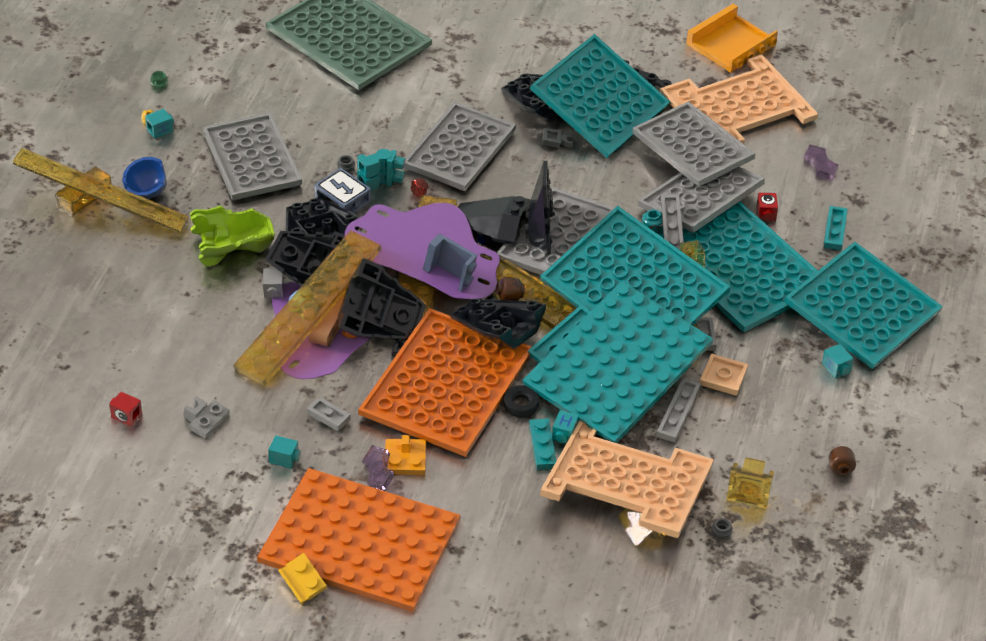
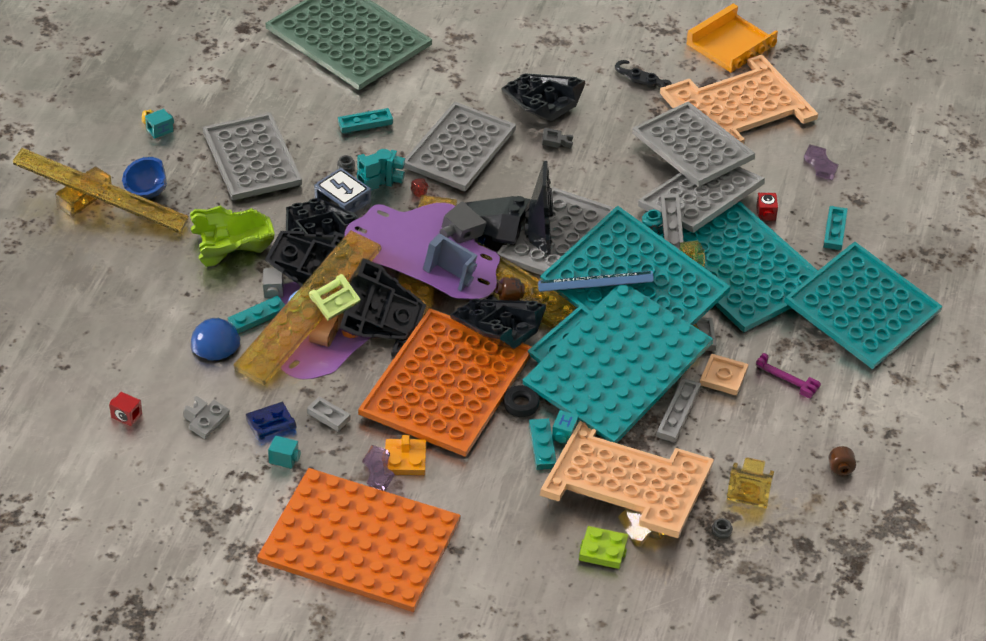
clear green plate [150,71,168,87] -> none
yellow plate [278,553,327,605] -> none
teal plate [530,34,670,158] -> none
teal brick [822,344,854,378] -> none
none -> blue cylinder [191,318,240,361]
none -> teal plate [228,295,288,334]
none -> clear blue plate [246,401,297,441]
none -> yellowish green plate [309,274,361,321]
none -> teal plate [338,108,393,133]
none -> dark grey torso [440,201,486,243]
none -> medium blue tile [538,271,654,292]
none -> lime plate [579,526,629,569]
none -> magenta hinge [756,353,821,398]

